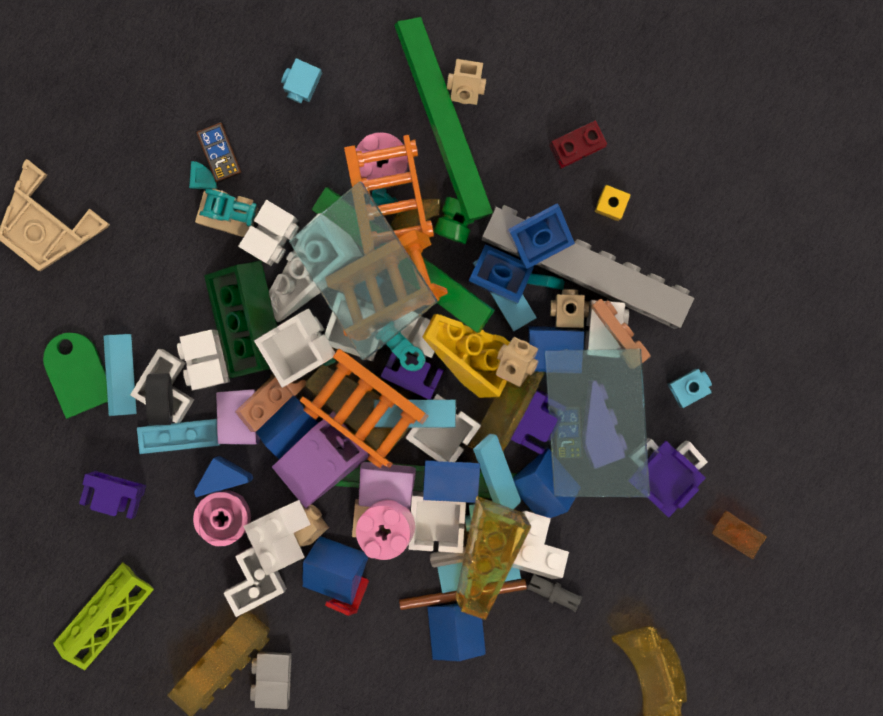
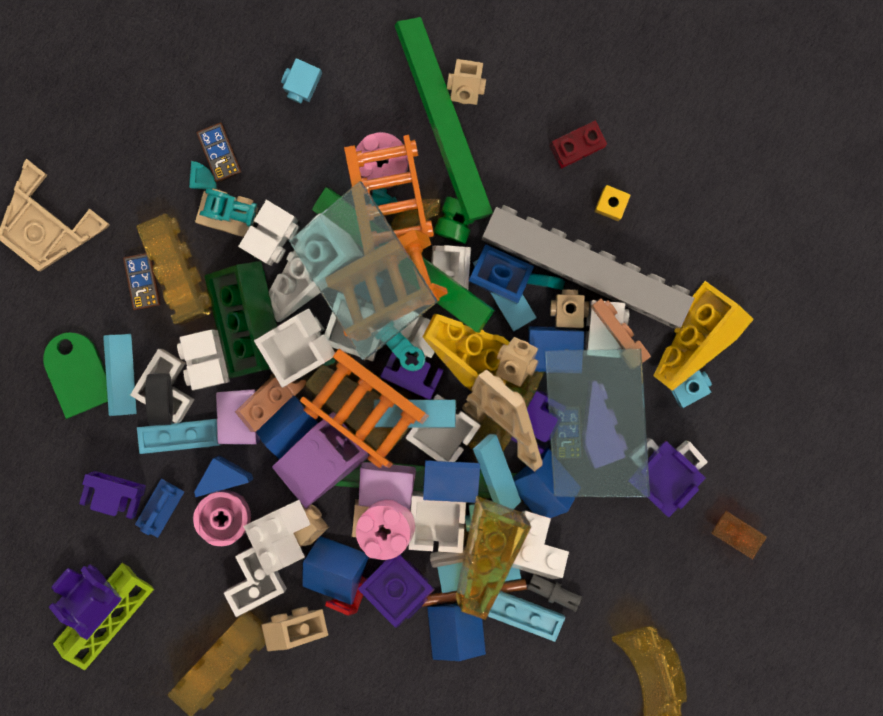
light grey brick [250,652,292,709] -> none
blue slope [507,203,575,269] -> none
none -> dark purple panel [49,565,122,640]
none -> tile [123,253,161,310]
none -> blue hinge [135,478,184,538]
none -> clear yellow wedge [136,213,212,325]
none -> tan brick [262,607,328,651]
none -> dark purple panel [358,555,434,628]
none -> white hinge [431,245,471,290]
none -> tan wing [462,370,542,471]
none -> medium azure tile [481,587,565,642]
none -> yellow wedge [653,281,753,391]

